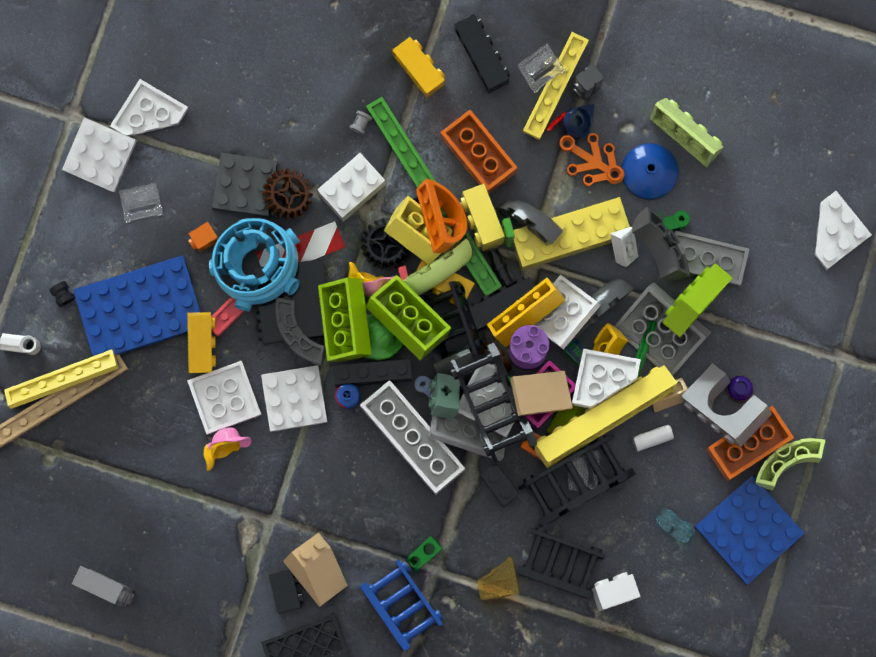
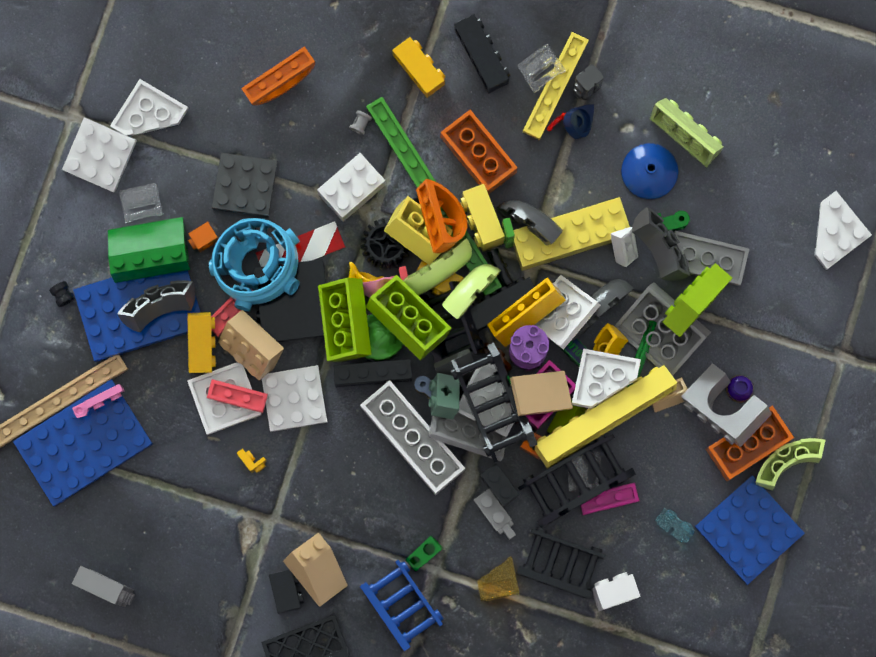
white piece [0,333,41,355] -> none
light yellow plate [4,350,119,409] -> none
hair [204,428,251,471] -> none
reddish brown gear [262,168,313,220] -> none
dark grey tile [275,298,325,366] -> none
blue head [335,384,360,409] -> none
orange plant [559,133,624,187] -> none
white brick [631,425,674,452] -> none
none -> blue plate [13,379,153,507]
none -> bright pink hinge [72,384,125,418]
none -> green slope [108,217,190,283]
none -> dark grey brick [117,280,196,333]
none -> coral tile [207,379,268,413]
none -> tan brick [218,310,284,380]
none -> yellow bracket [237,448,267,473]
none -> orange window [241,46,315,105]
none -> yellowish green brick [442,264,501,319]
none -> light grey hinge [473,489,516,540]
none -> dark pink tile [578,482,639,515]

